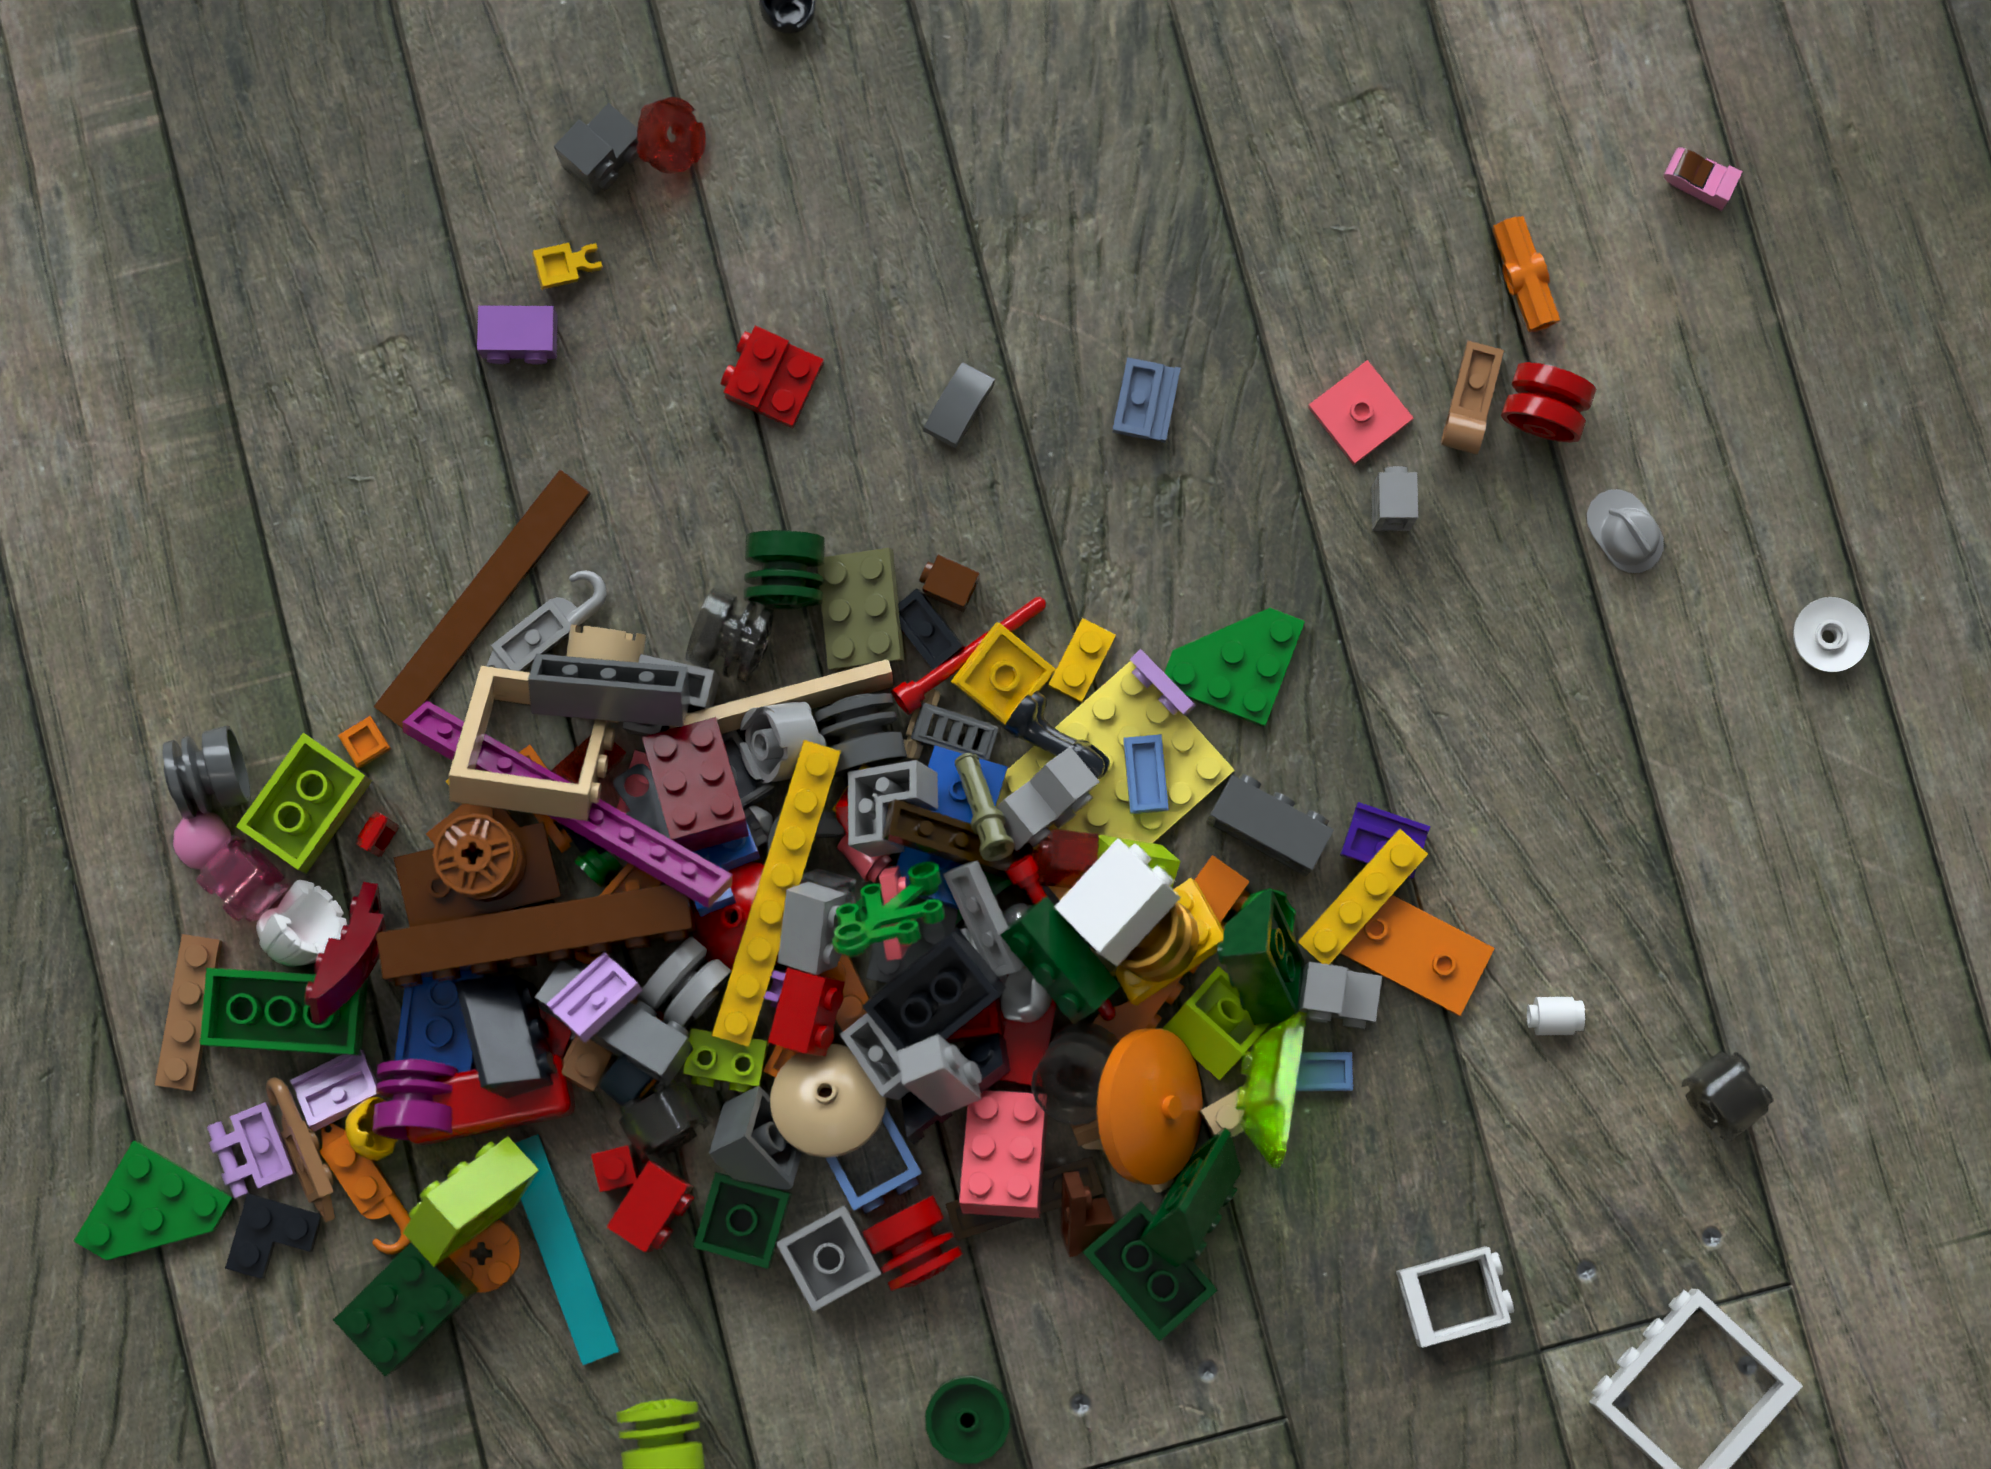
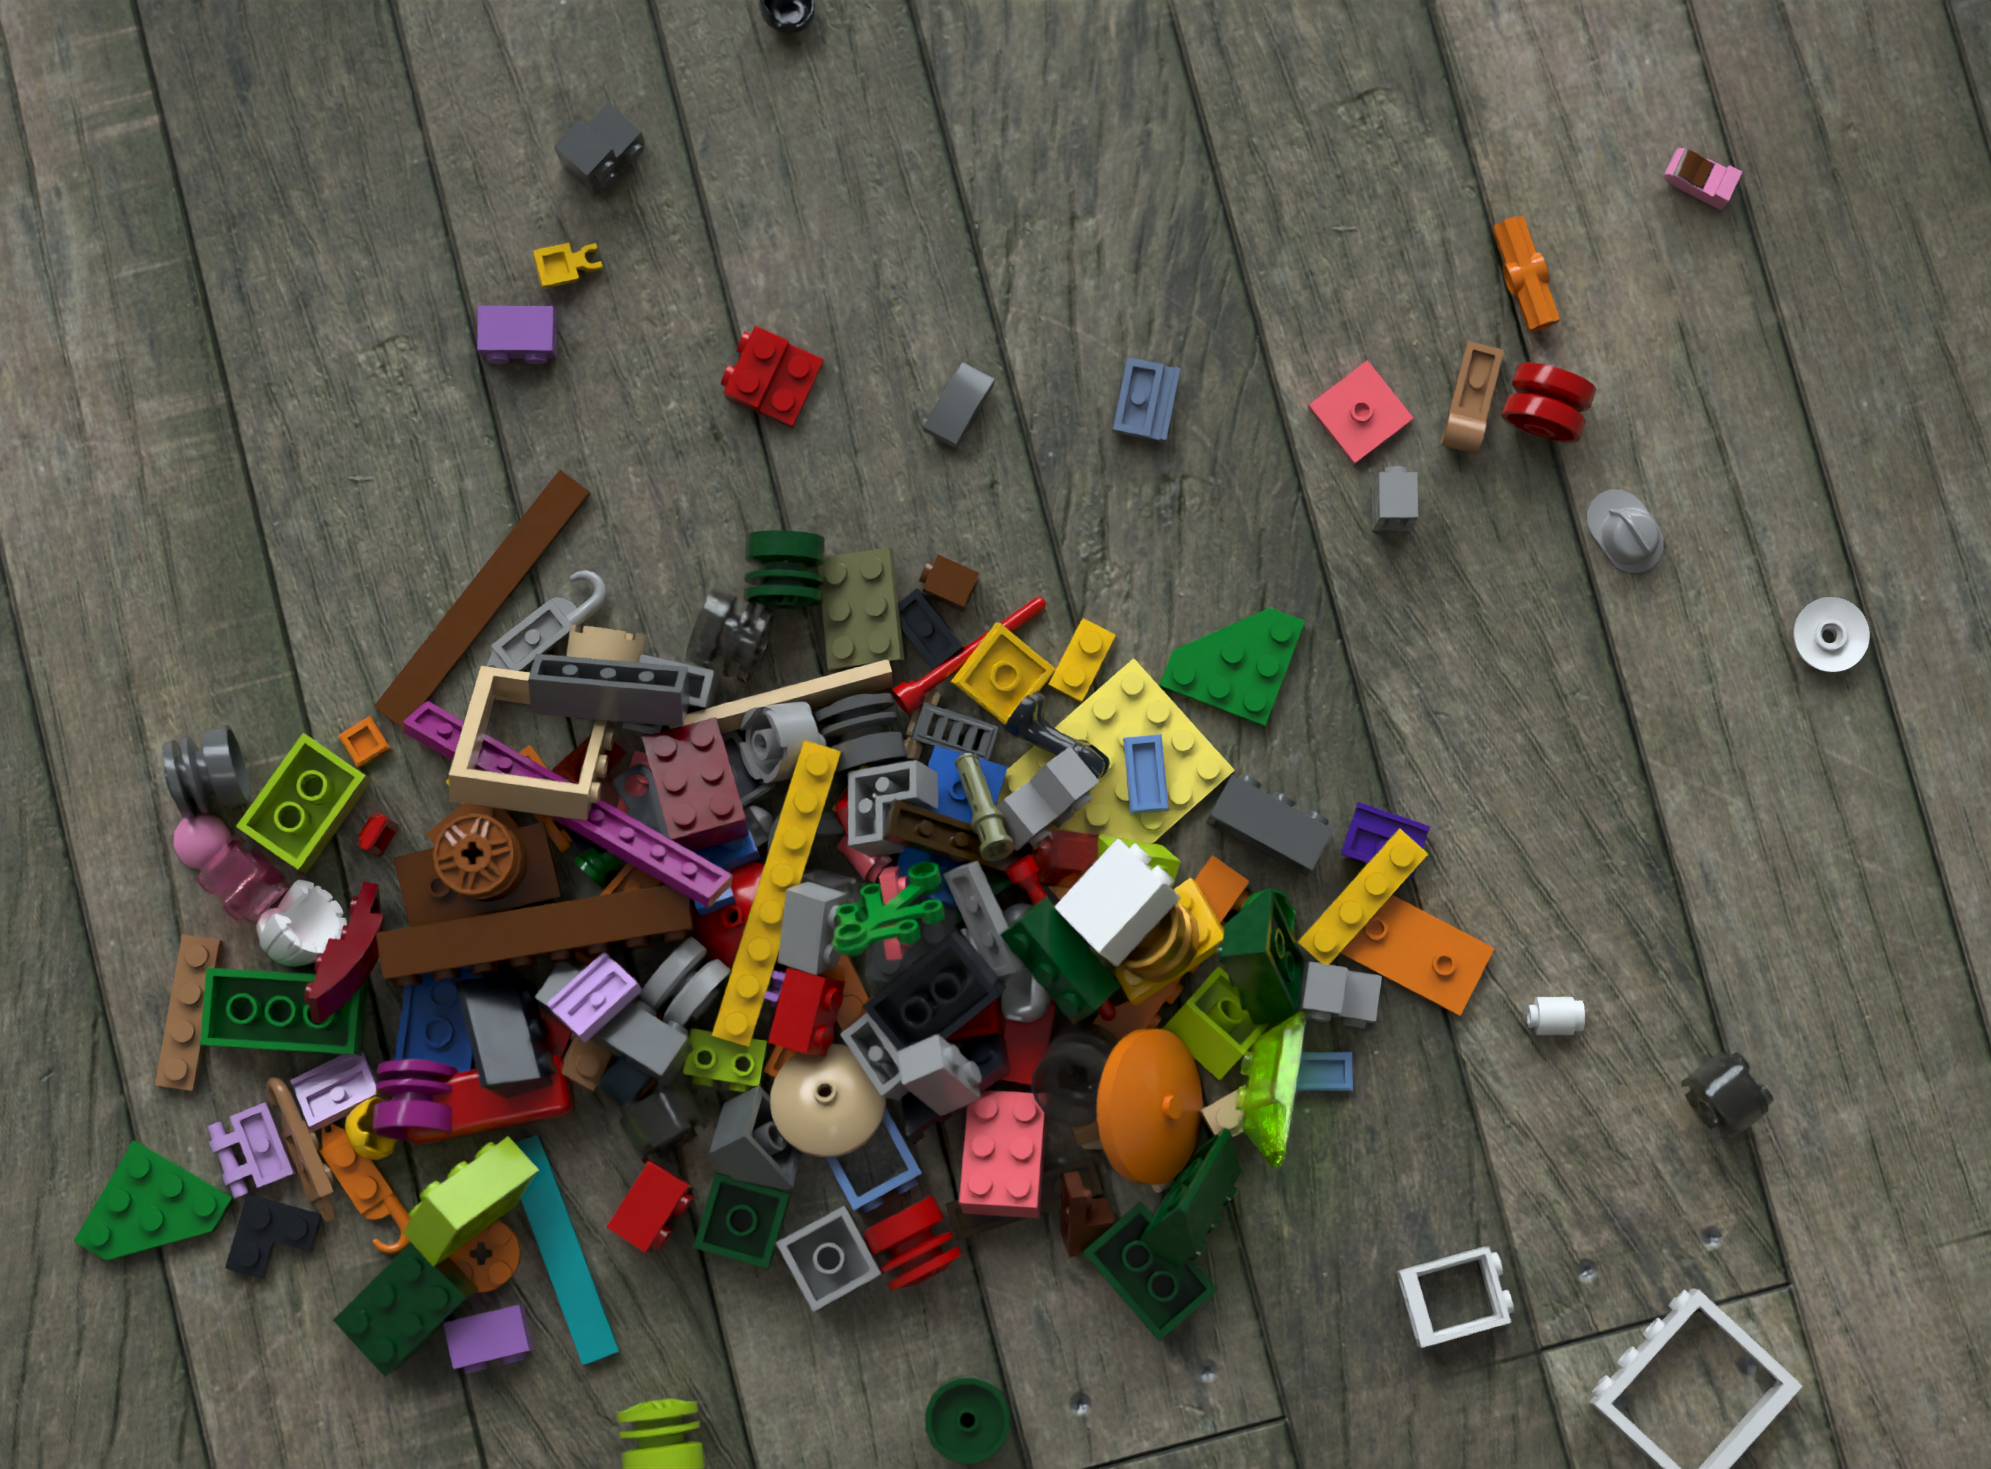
red brick [591,1145,640,1192] -> none
clear red plate [637,97,706,174] -> none
lavender plate [1130,649,1196,716] -> none
none -> medium lavender brick [443,1304,534,1374]

